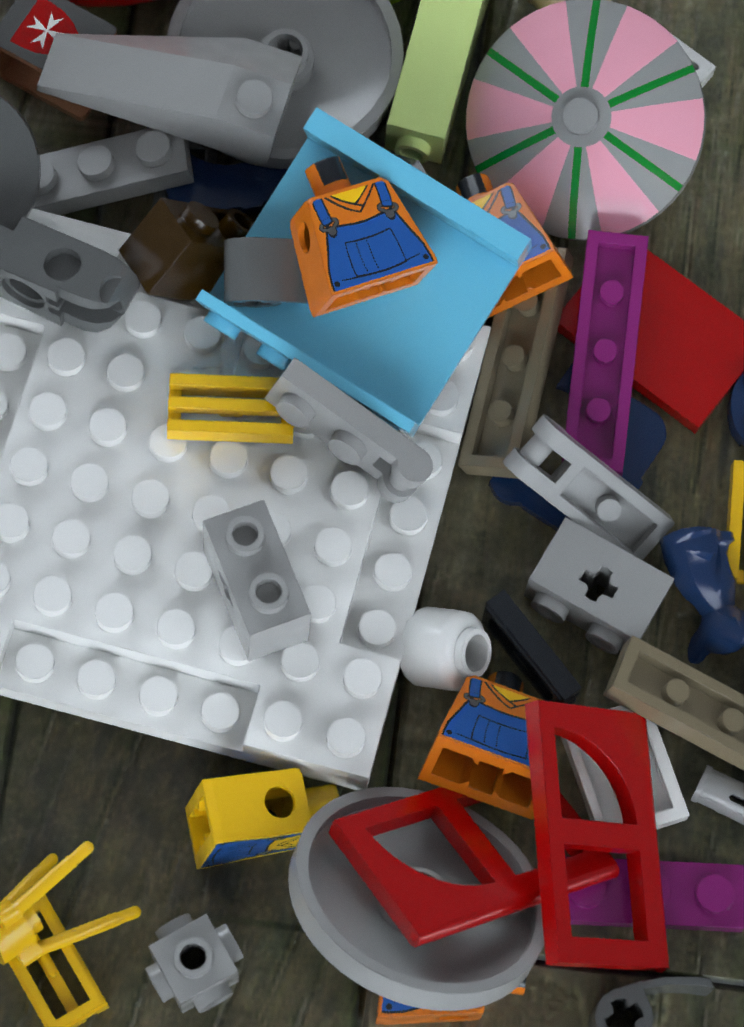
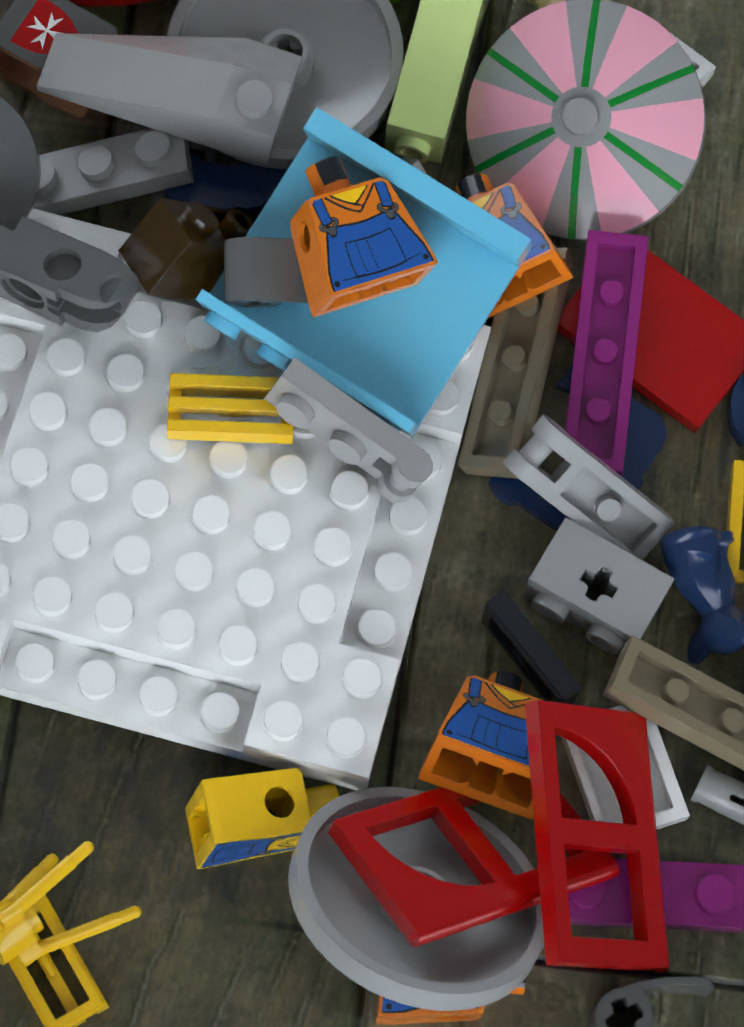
light grey brick [145,913,244,1013] -> none
light grey brick [203,500,311,662] -> none
white head [400,606,492,692] -> none

